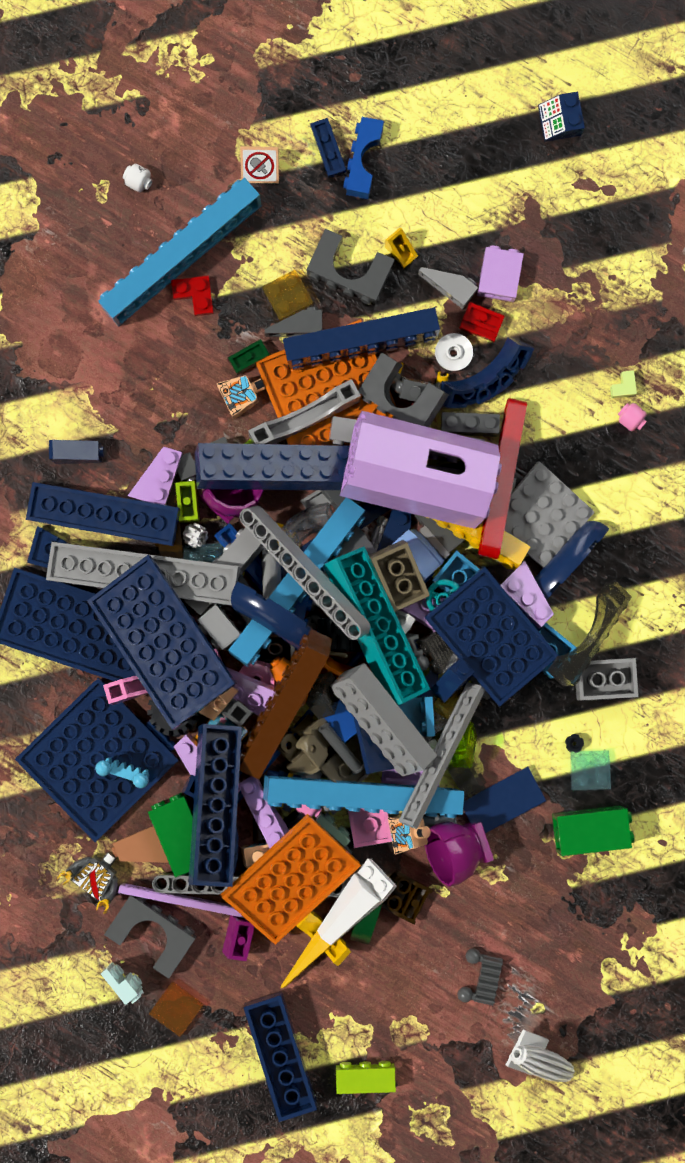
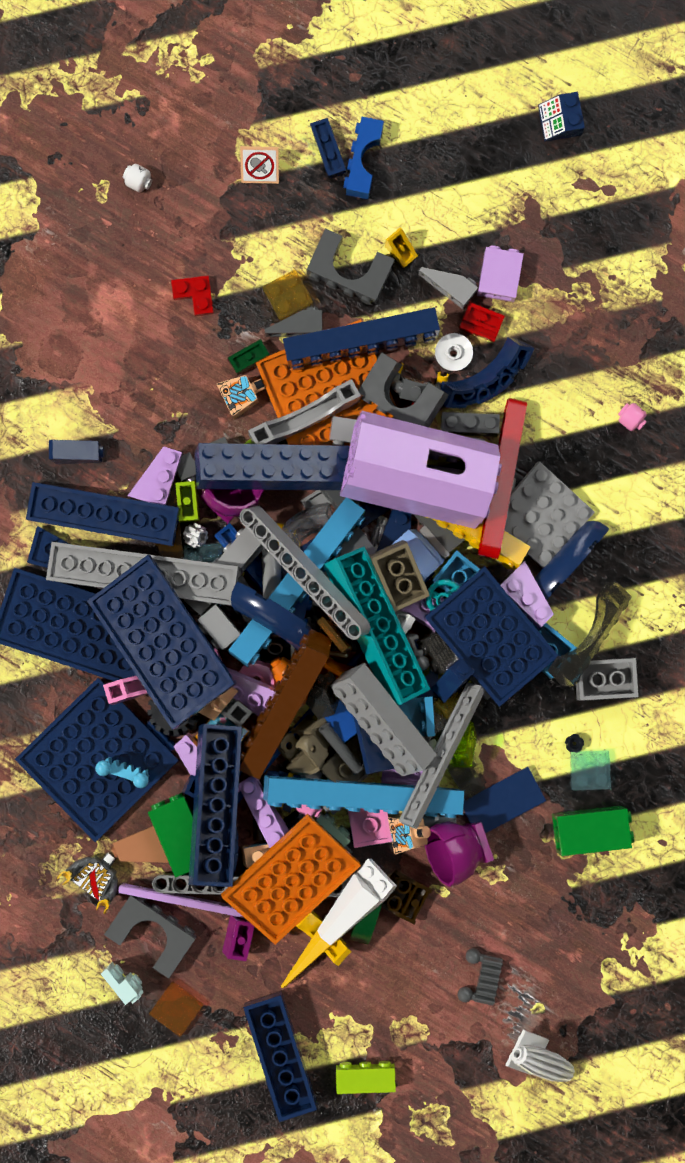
dark azure brick [98,178,262,327] -> none
yellowish green piece [610,370,637,398] -> none
none -> clear orange tile [317,617,352,653]

